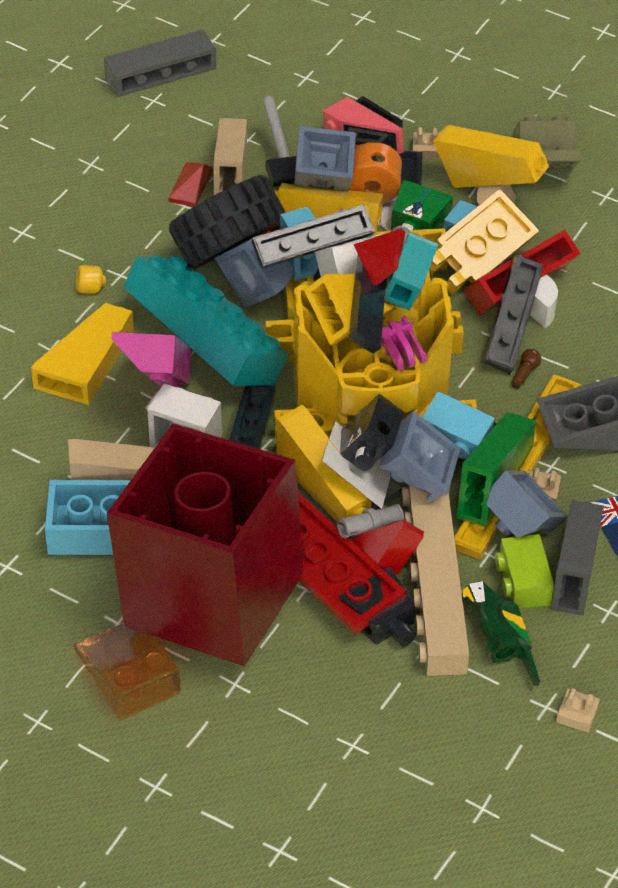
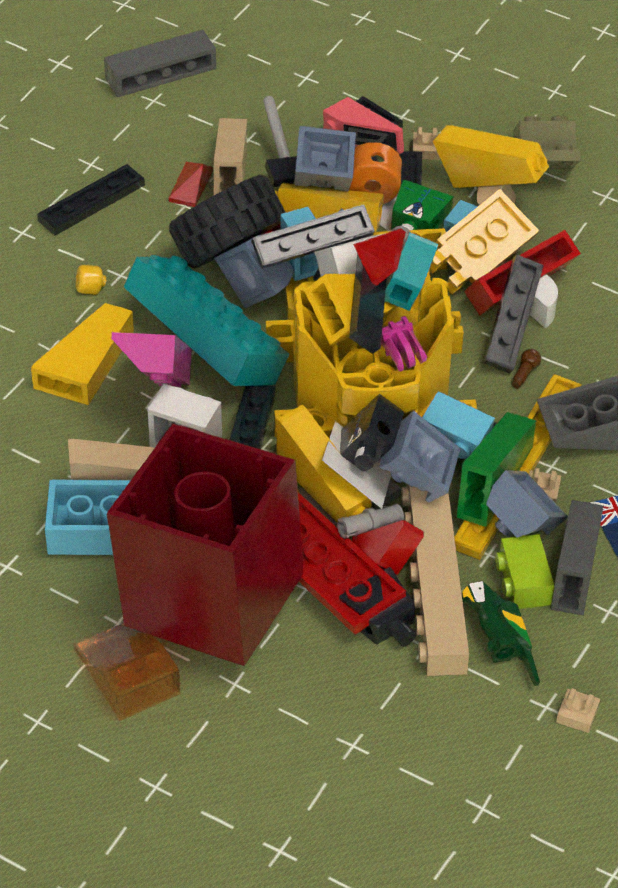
none -> black tile [37,164,145,236]

